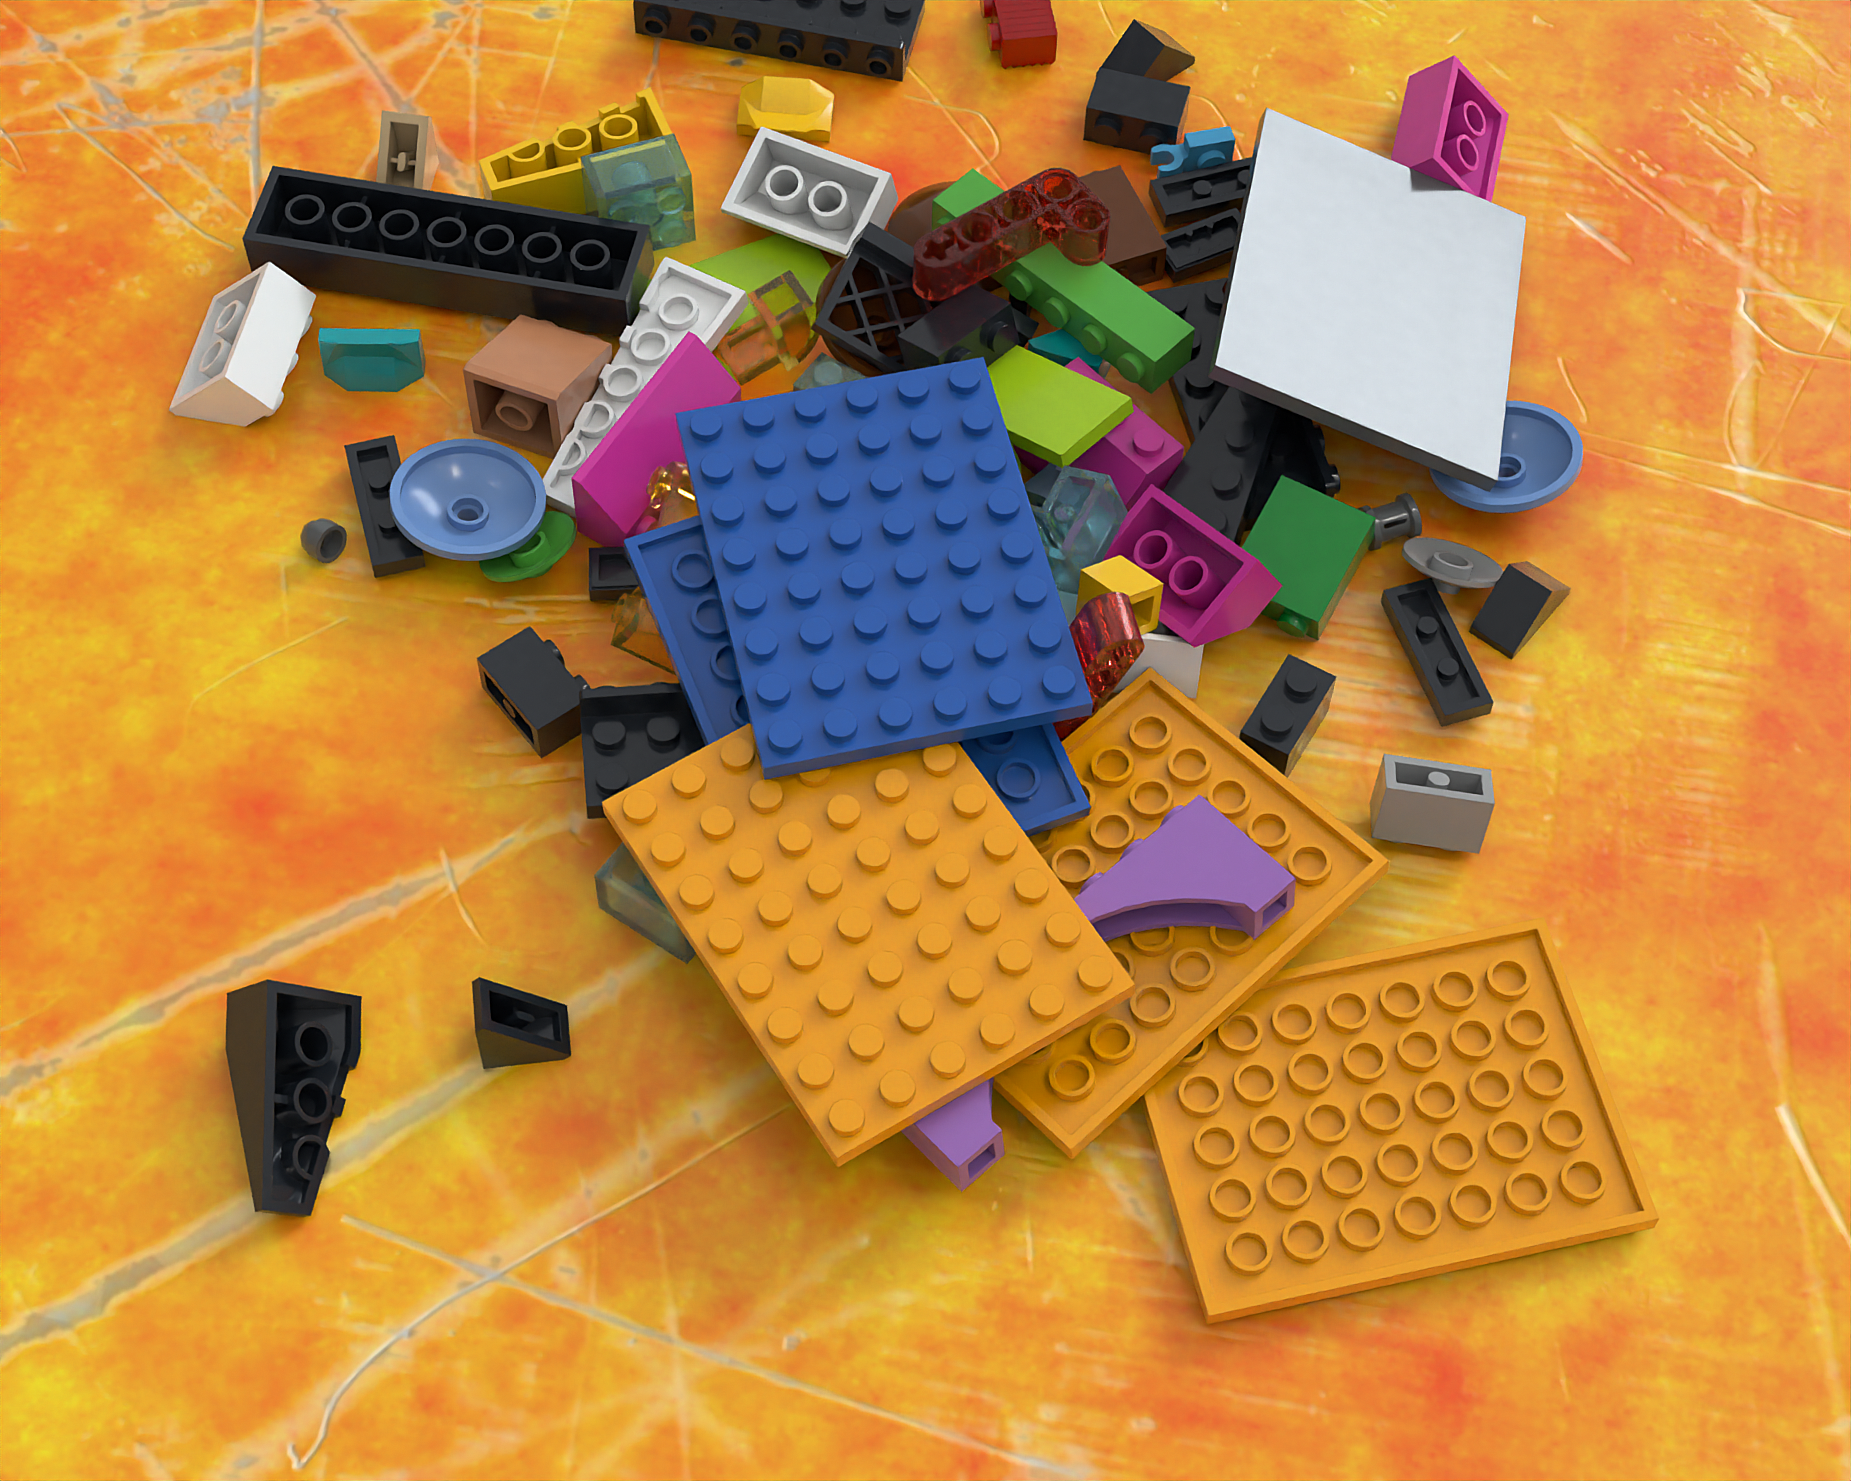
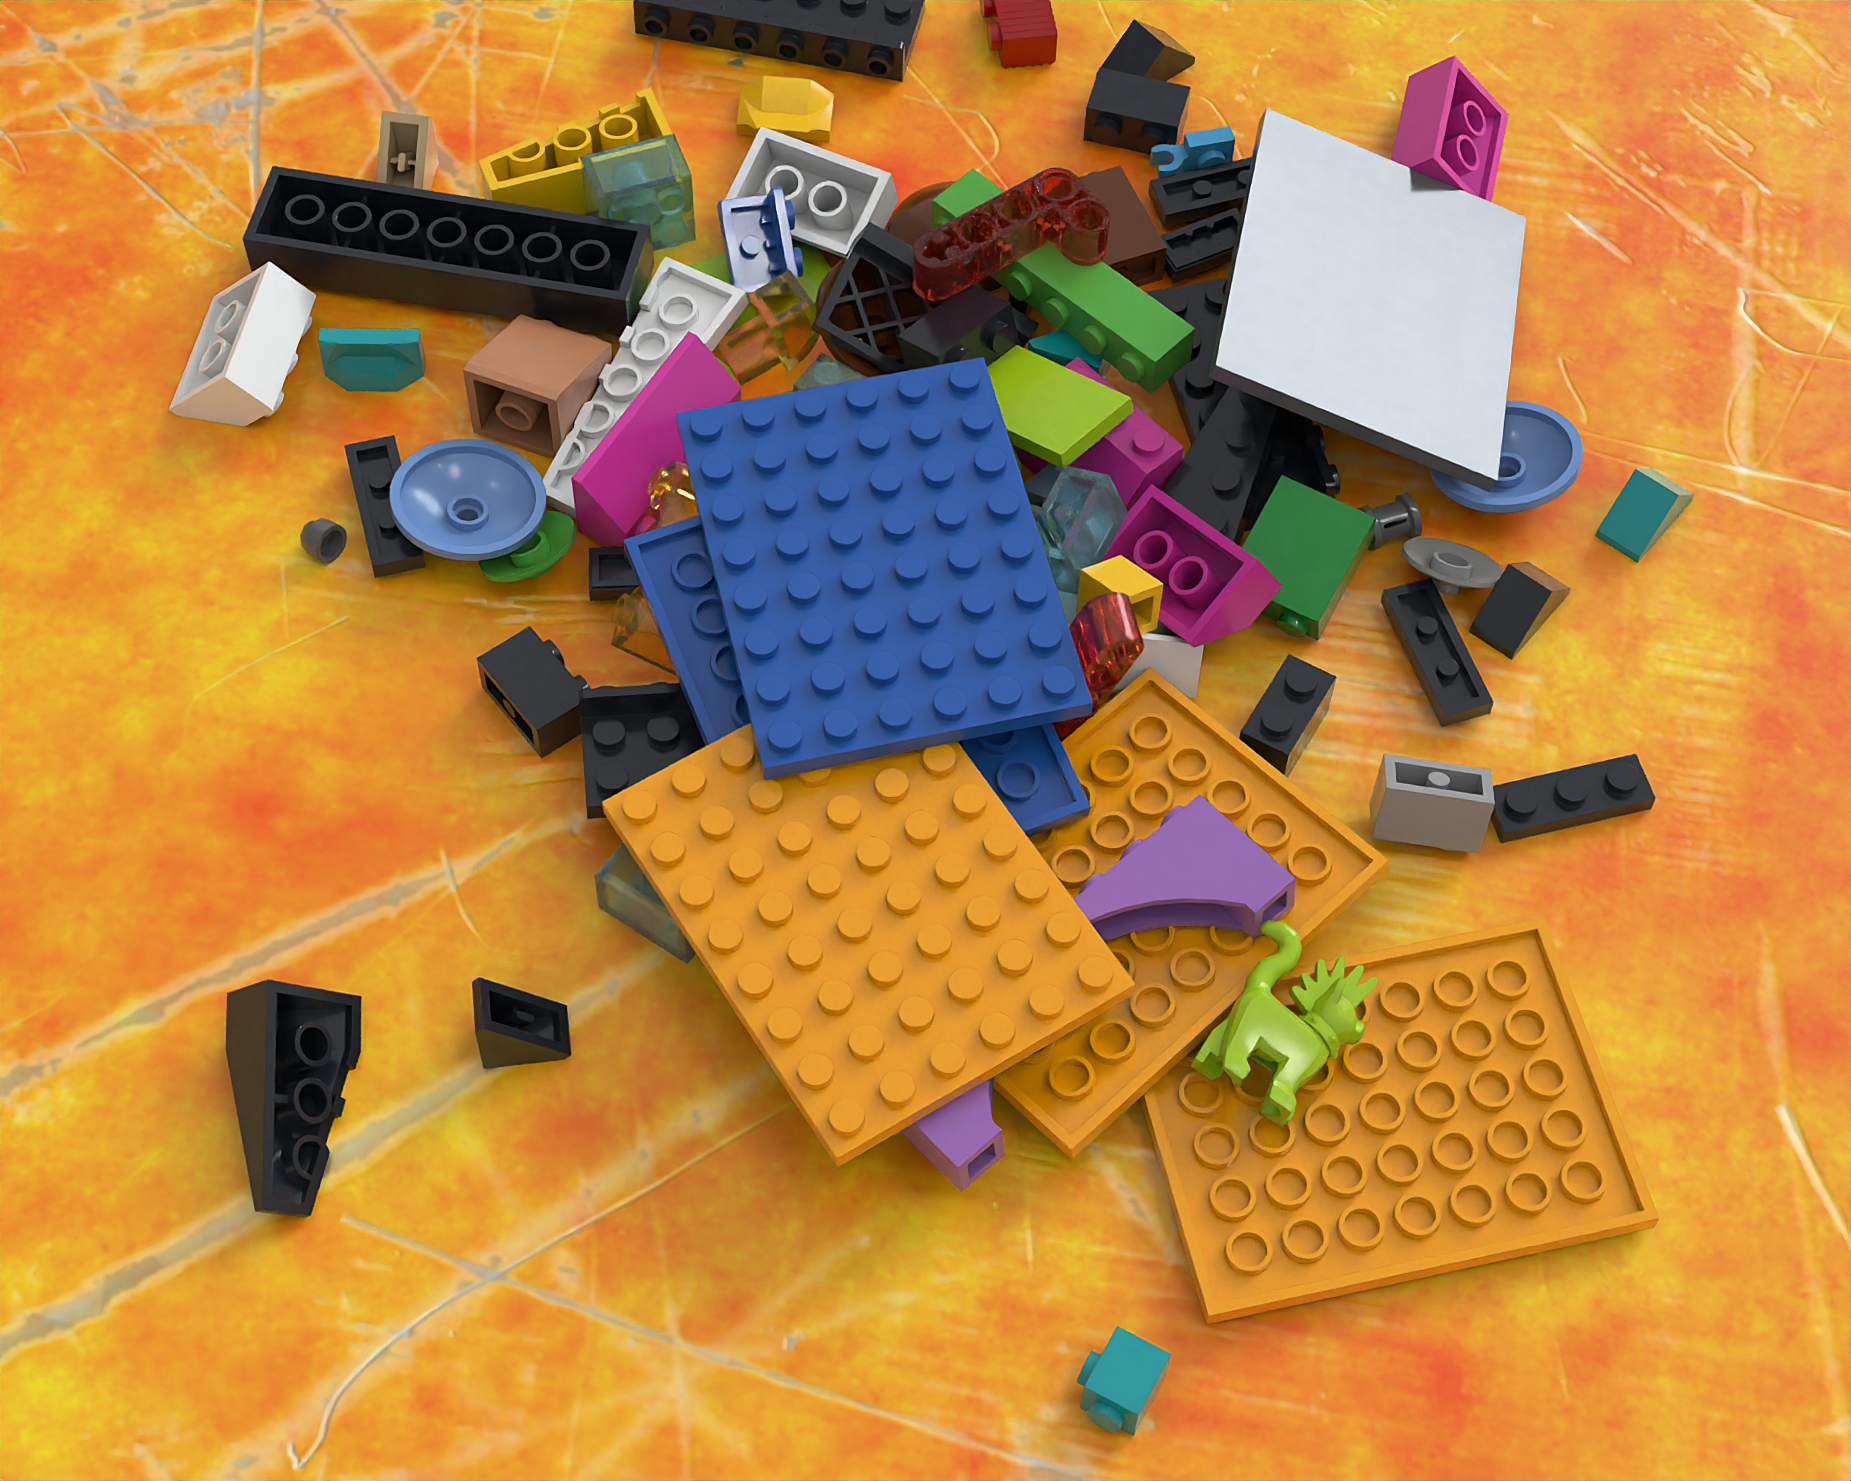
none -> bracket [717,186,803,299]
none -> teal brick [1077,1326,1171,1436]
none -> lime animal [1190,920,1378,1127]
none -> black plate [1490,754,1656,843]
none -> teal slope [1595,468,1695,563]

